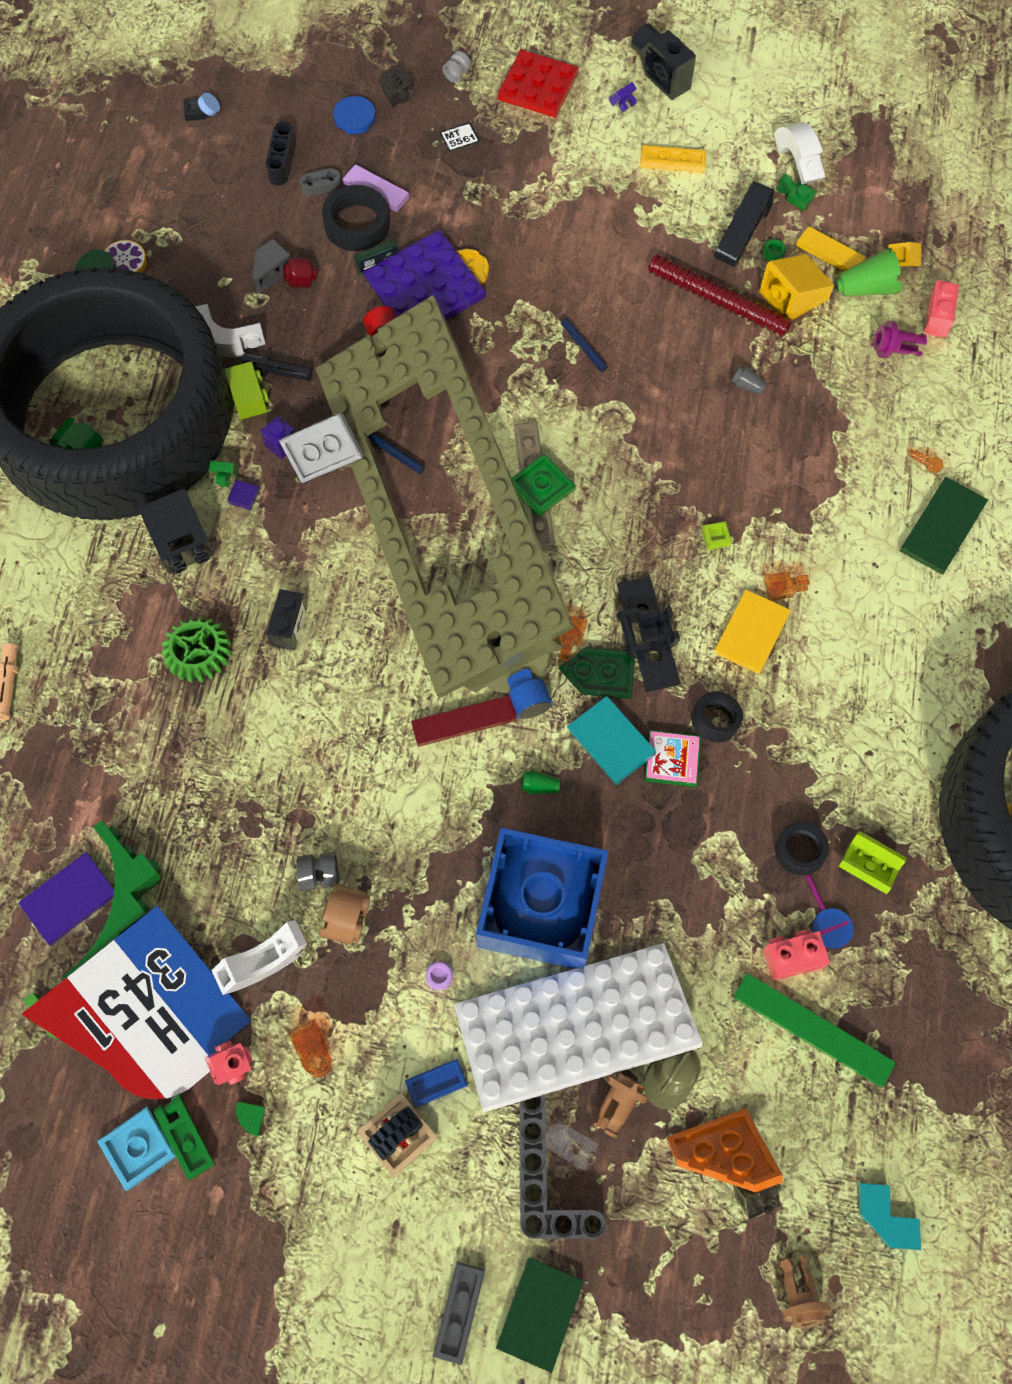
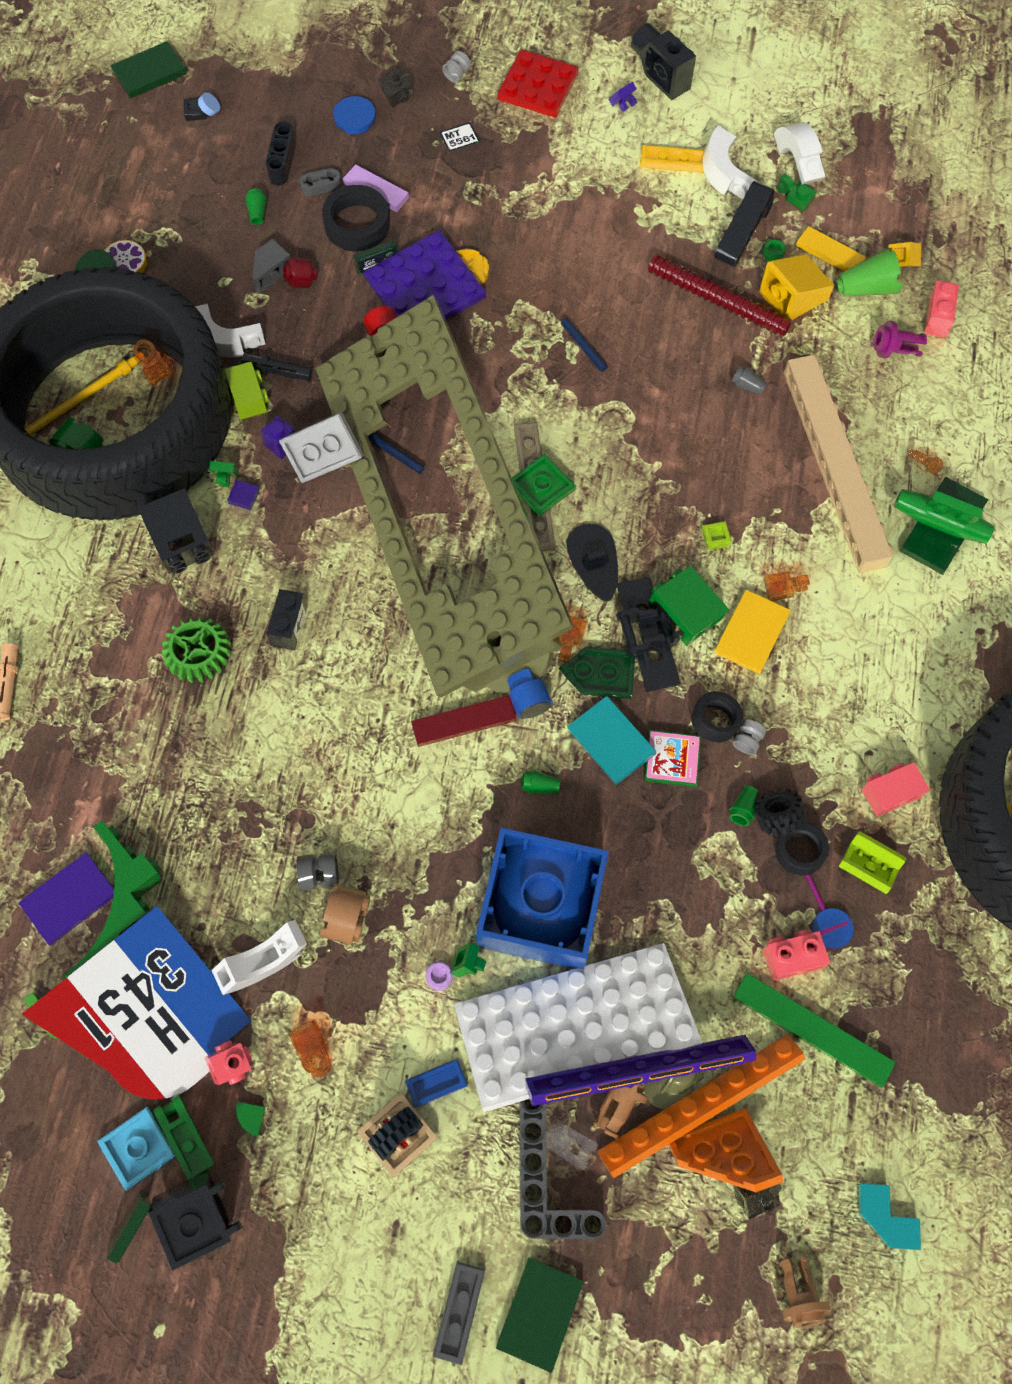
none -> yellow bar [24,351,146,436]
none -> dark green tile [107,1189,151,1264]
none -> dark green tile [110,41,187,99]
none -> clear orange piece [133,339,173,388]
none -> black container [148,1170,243,1271]
none -> green cone [245,189,267,225]
none -> green tile [450,942,486,978]
none -> dark purple plate [525,1035,756,1106]
none -> black shield [566,524,618,602]
none -> orange plate [597,1034,806,1179]
none -> green panel [649,565,729,646]
none -> white arch [702,125,758,199]
none -> green cone [729,786,758,826]
none -> light grey wheel [732,719,767,755]
none -> black tyre [754,788,806,836]
none -> tan brick [784,355,893,574]
none -> coral brick [862,762,930,817]
none -> green plate [894,489,995,544]

